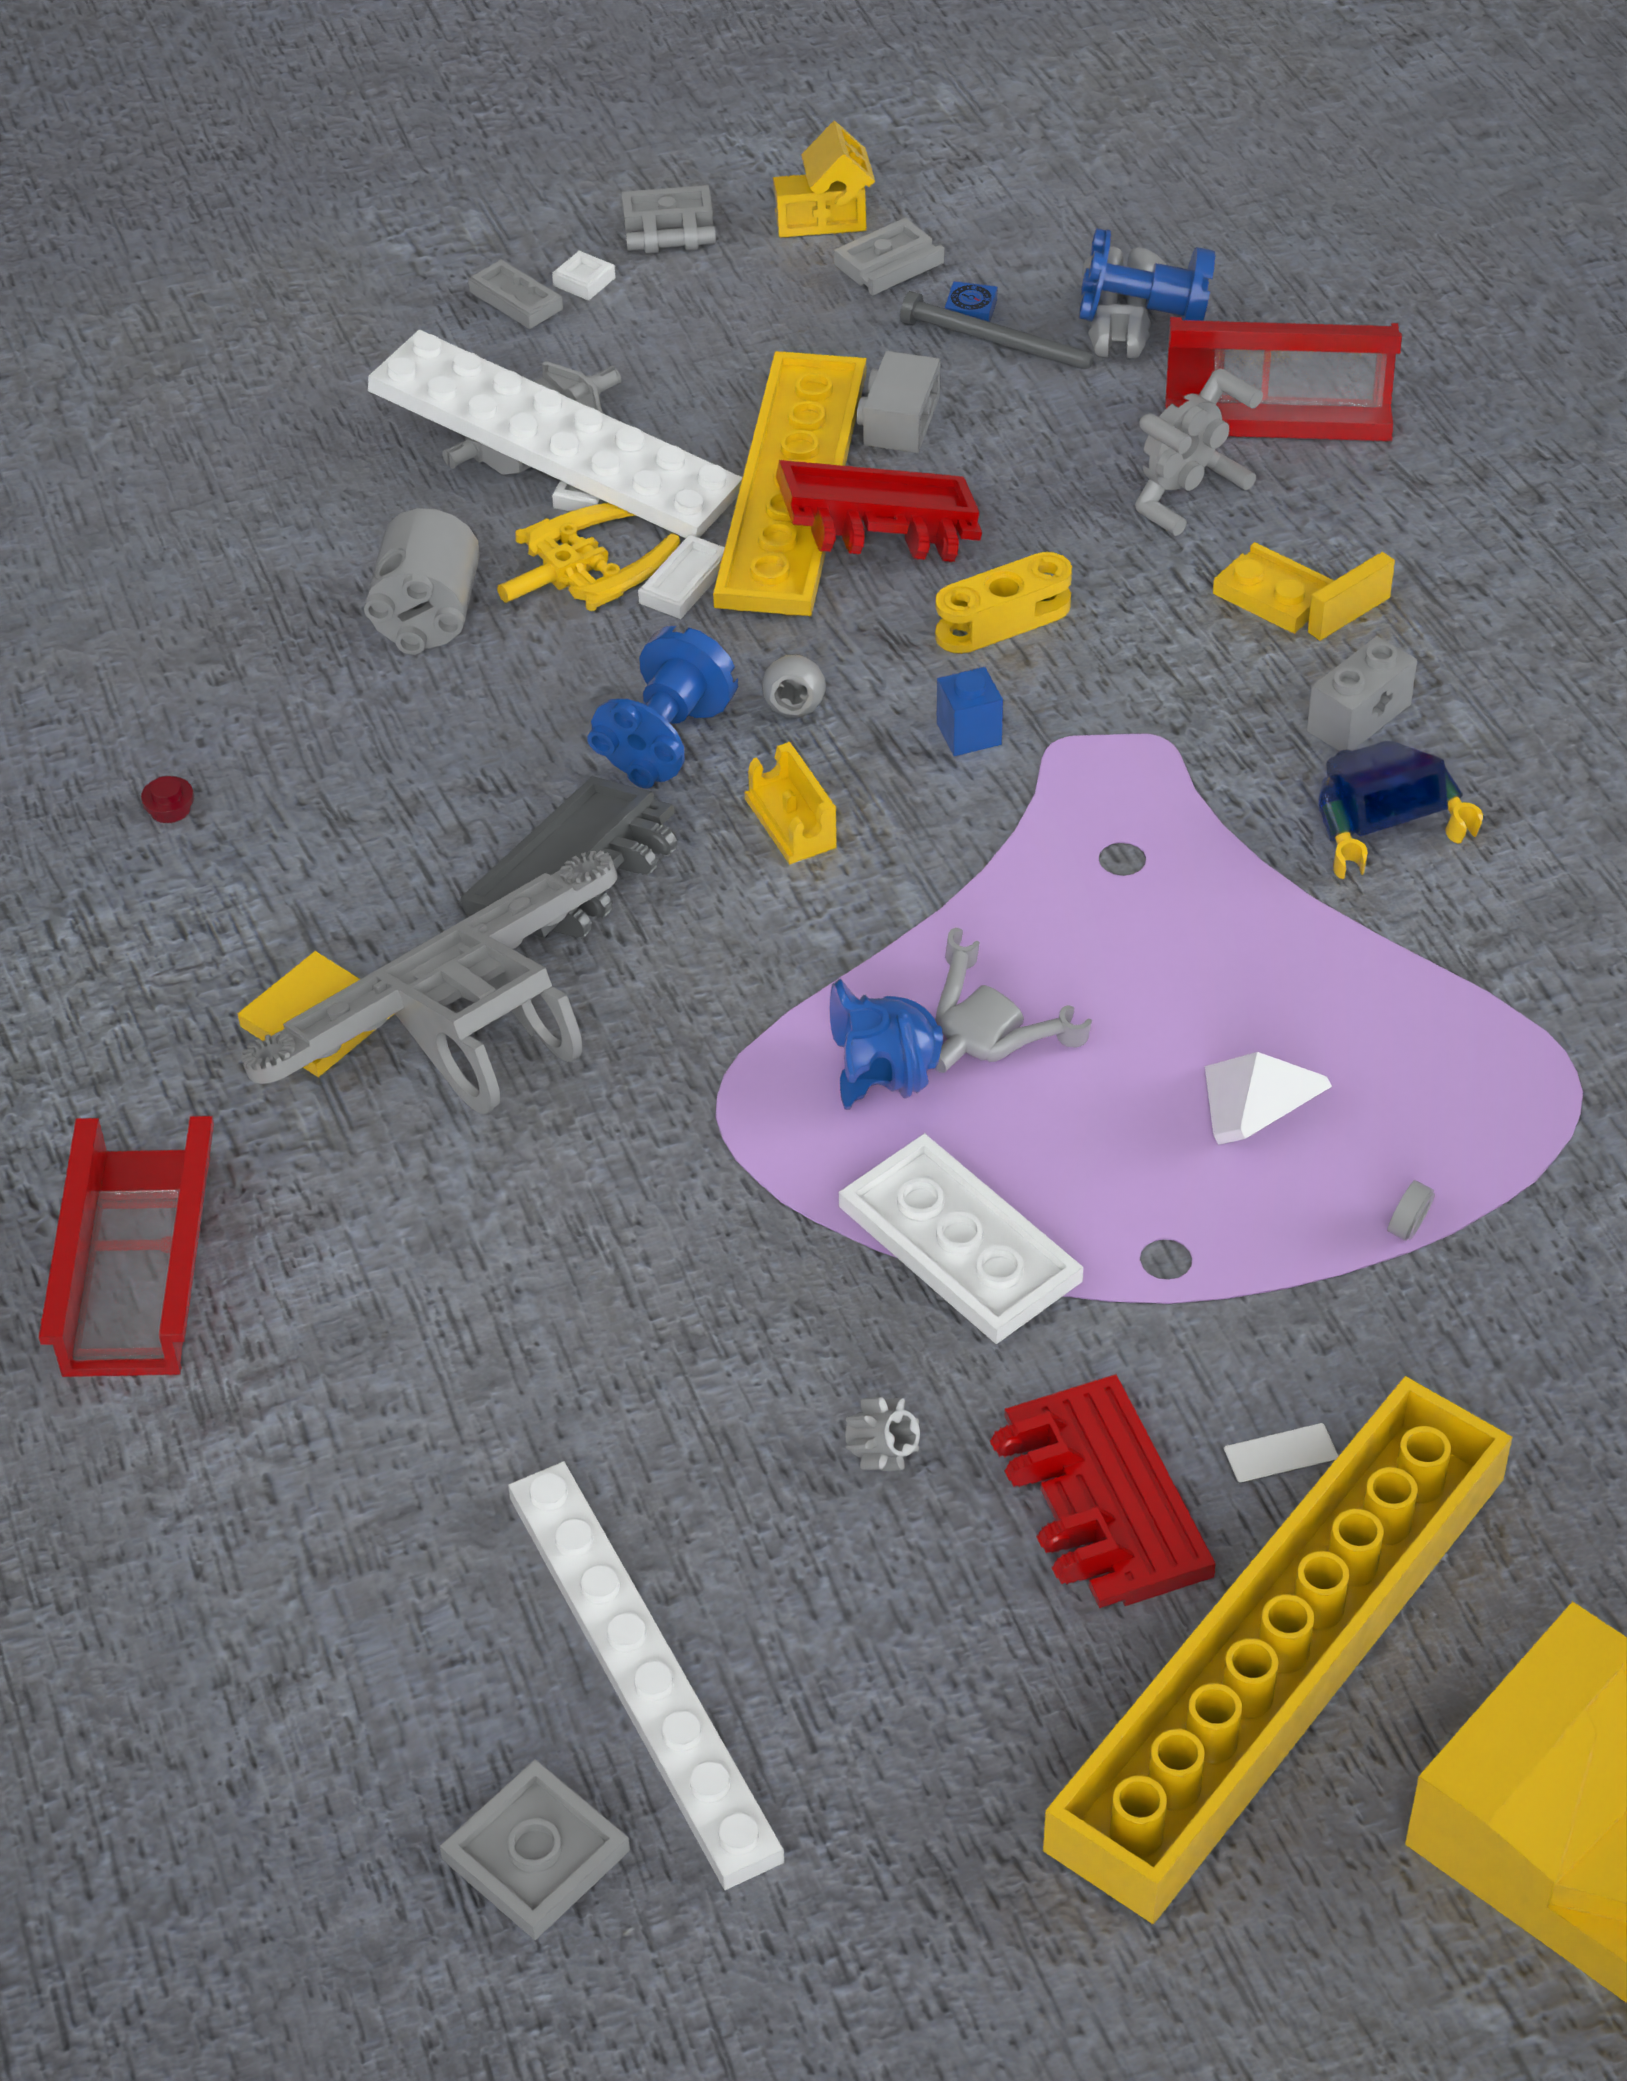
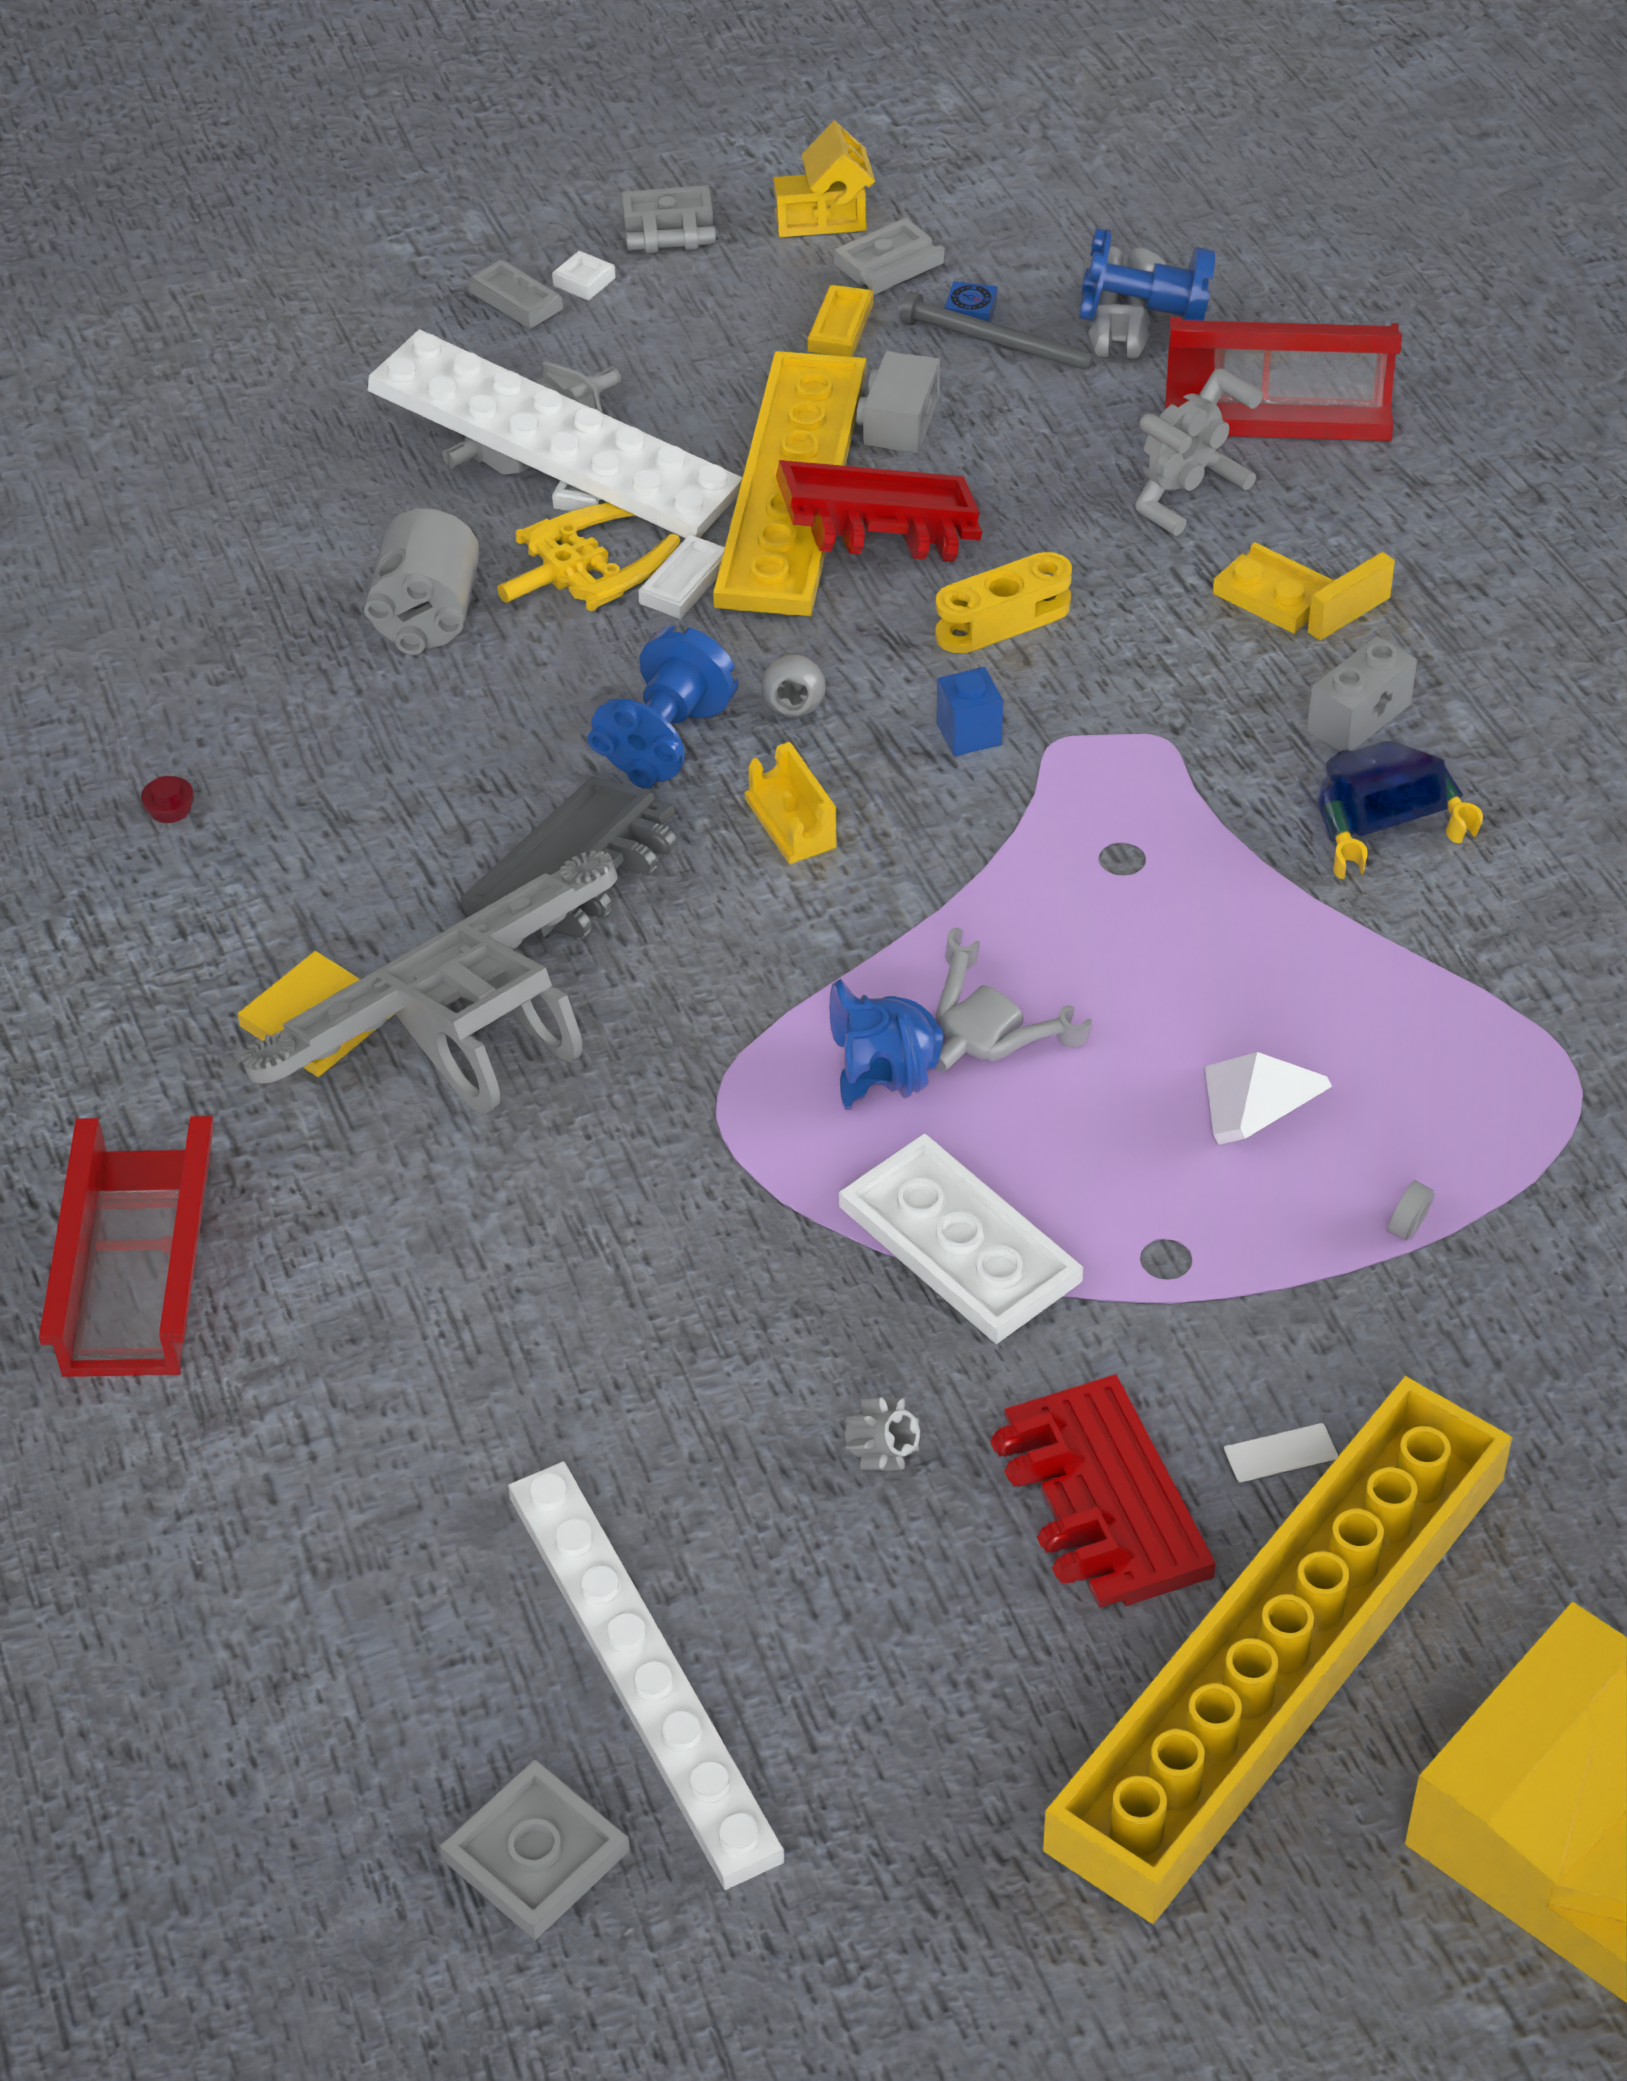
none -> yellow tile [807,285,874,357]

